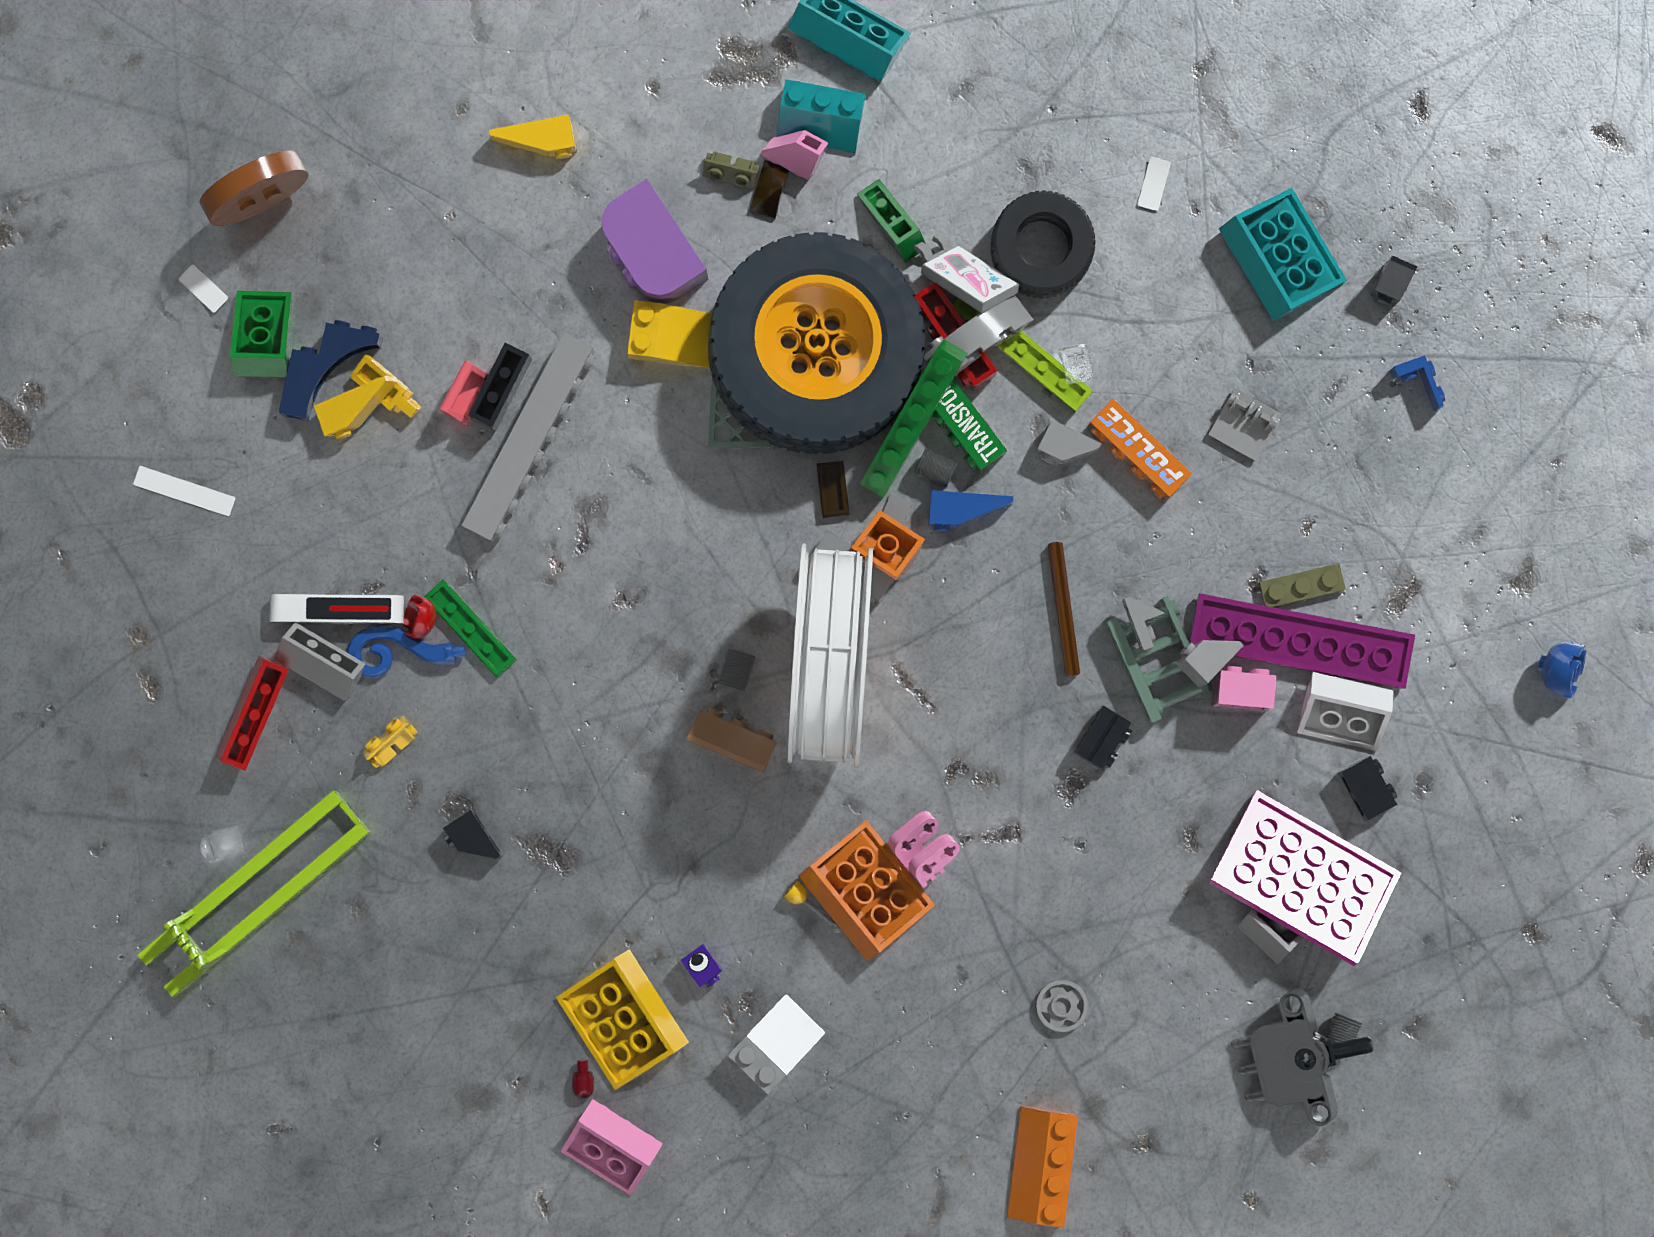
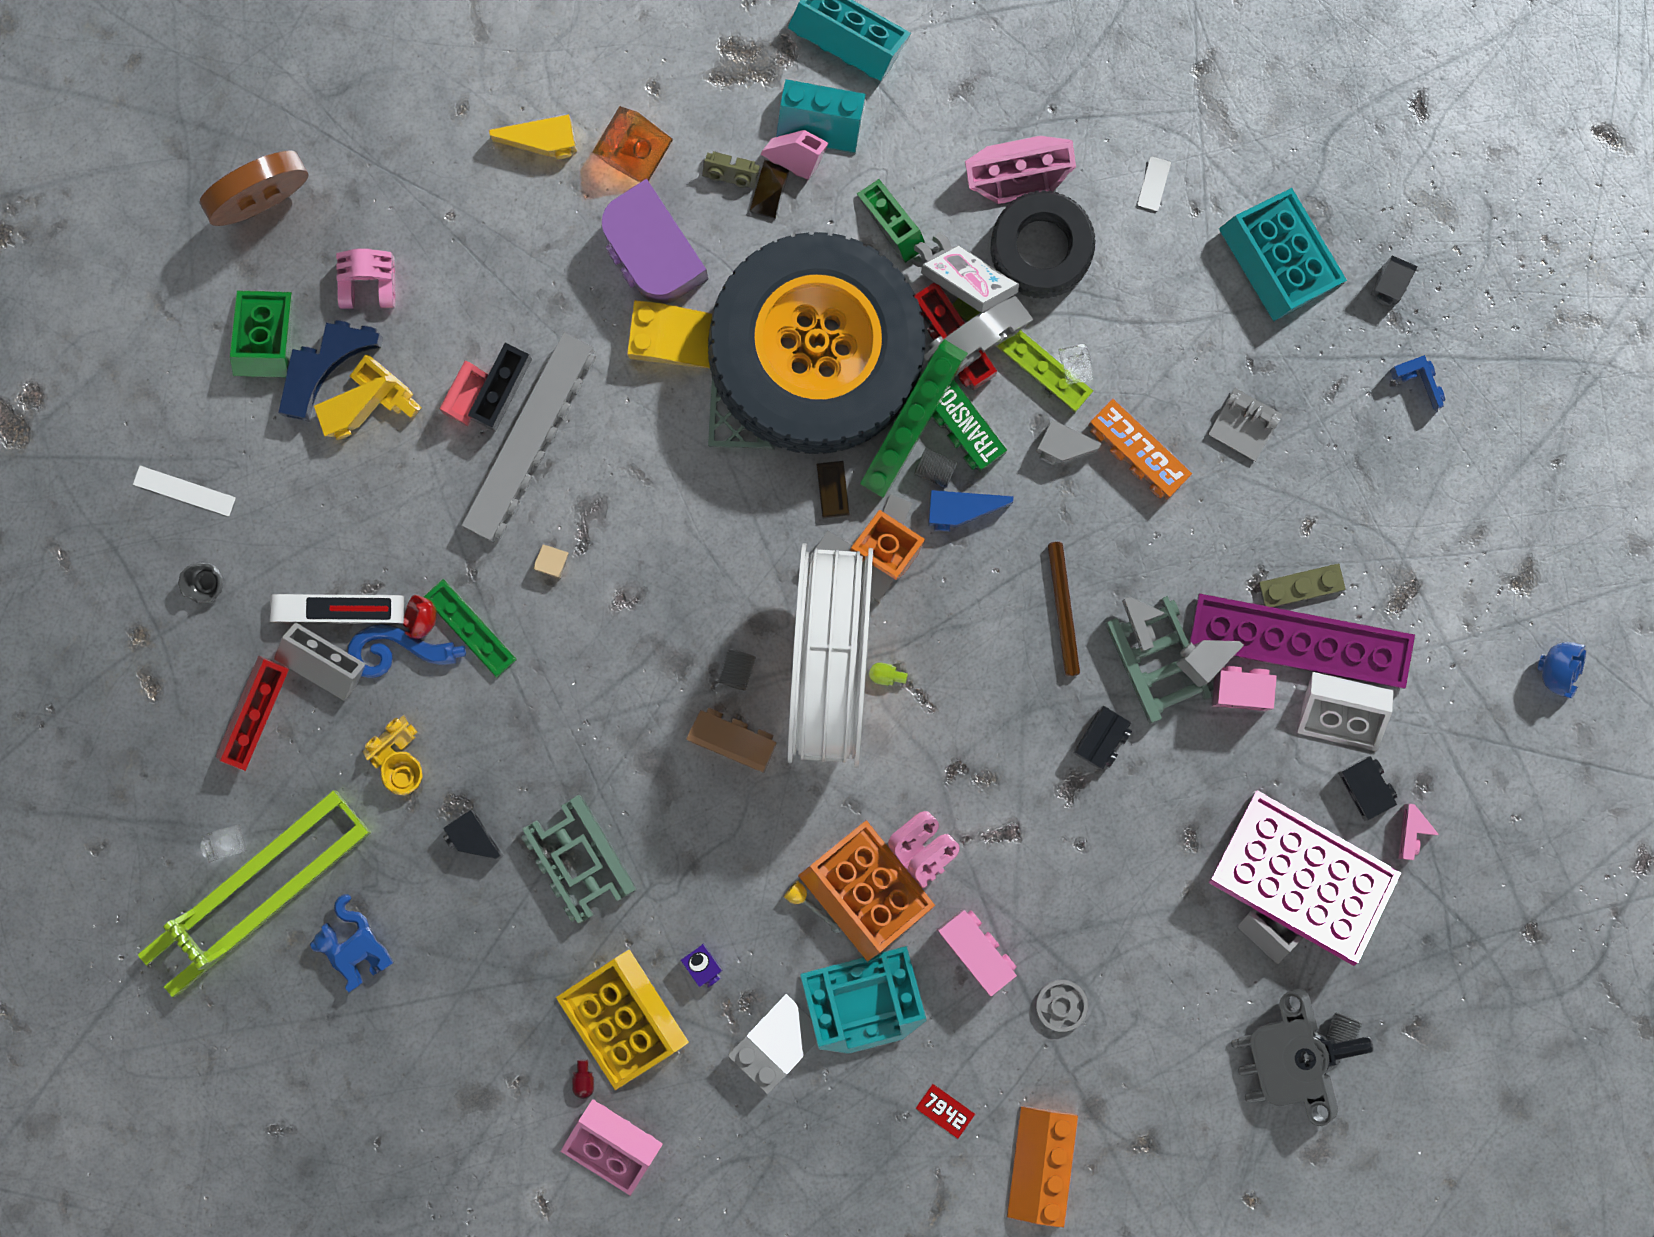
white sticker [178,264,228,313] -> none
none -> dark grey hair [178,561,224,603]
none -> blue animal [310,894,394,993]
none -> bright pink piece [336,249,396,309]
none -> yellow hair [381,752,423,795]
none -> sand green fence [521,795,637,924]
none -> tan slope [533,544,569,579]
none -> clear orange slope [592,106,673,183]
none -> teal slope [800,946,927,1054]
none -> lime cylinder [869,662,908,686]
none -> red sticker [916,1084,975,1139]
none -> bright pink brick [937,909,1017,996]
none -> bright pink wedge [965,136,1076,204]
none -> bright pink slope [1398,804,1439,860]

